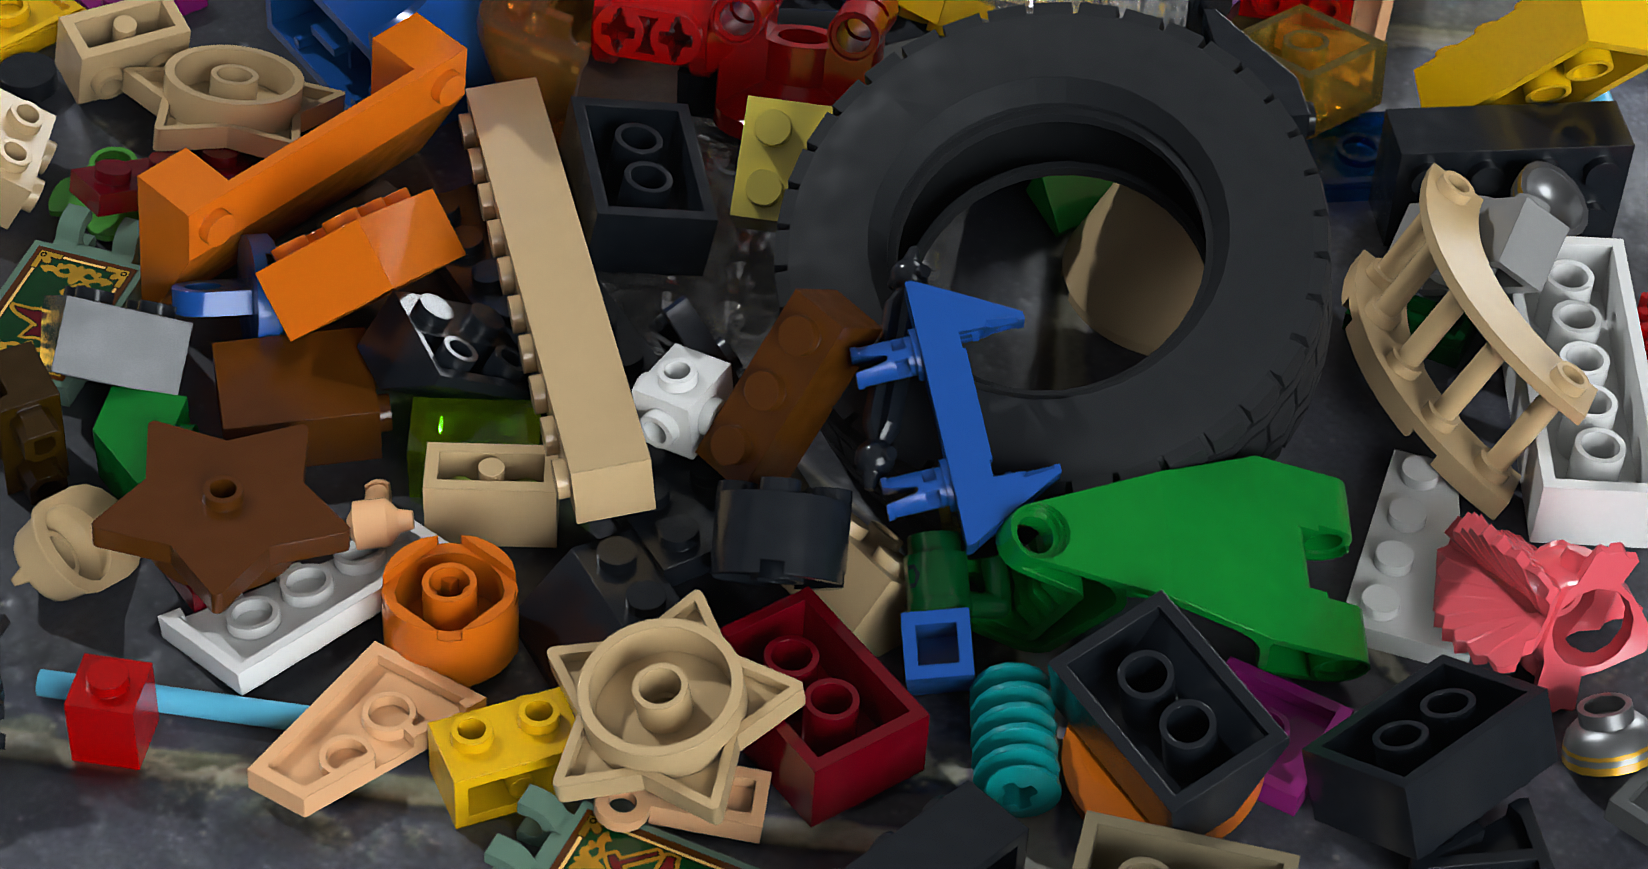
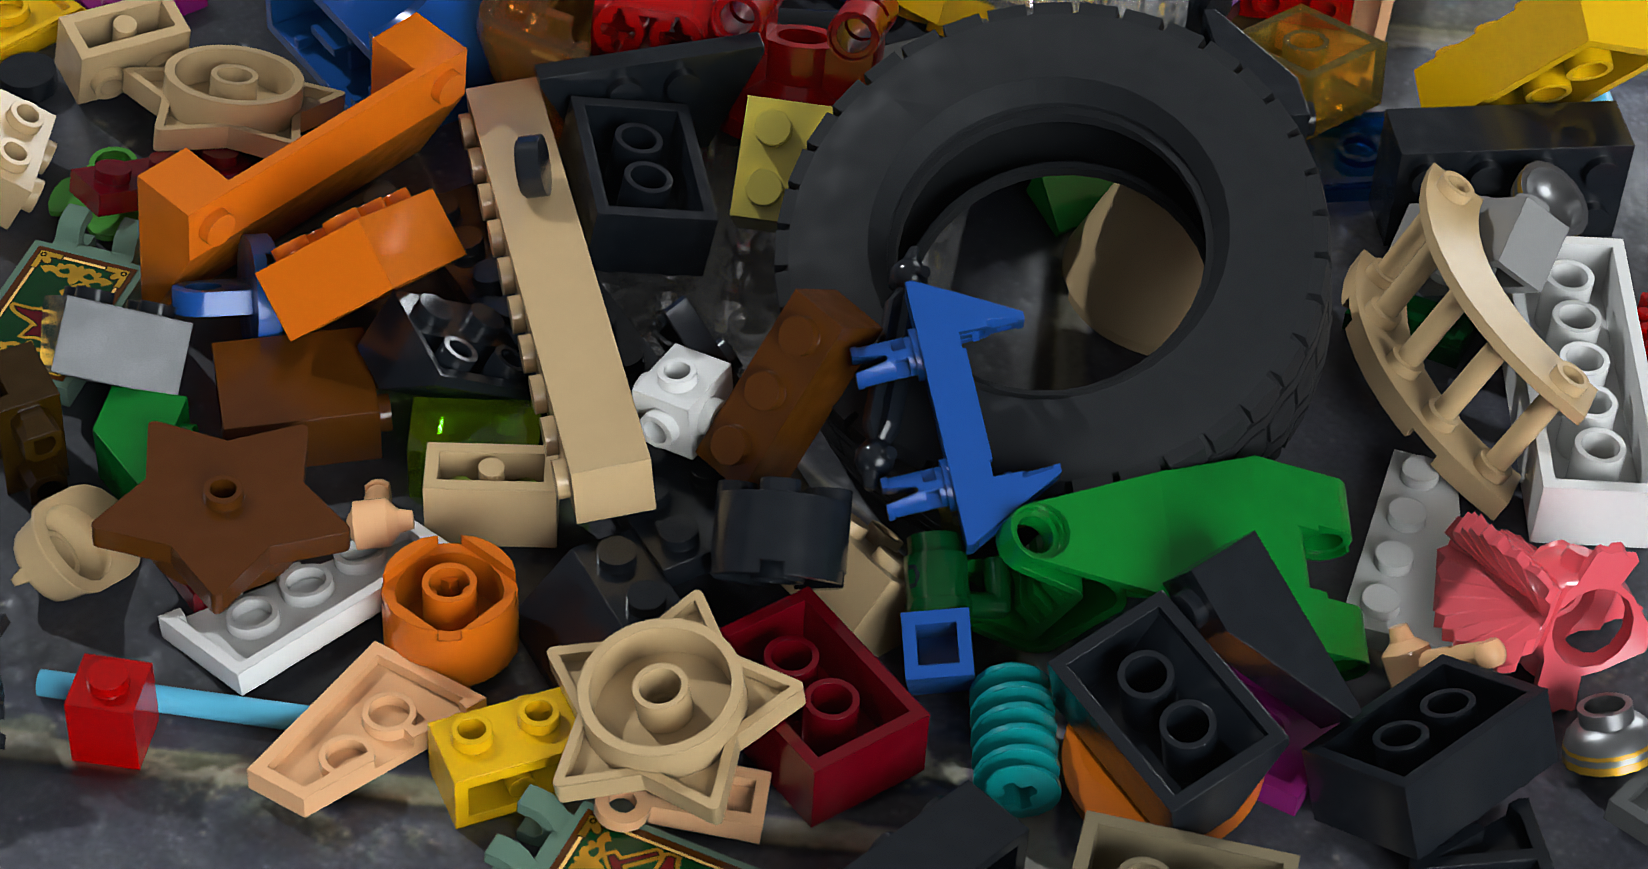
none -> black tile [514,134,552,199]
none -> black wing [534,32,765,148]
none -> black slope [1162,530,1363,729]
none -> light nougat piece [1381,623,1507,689]

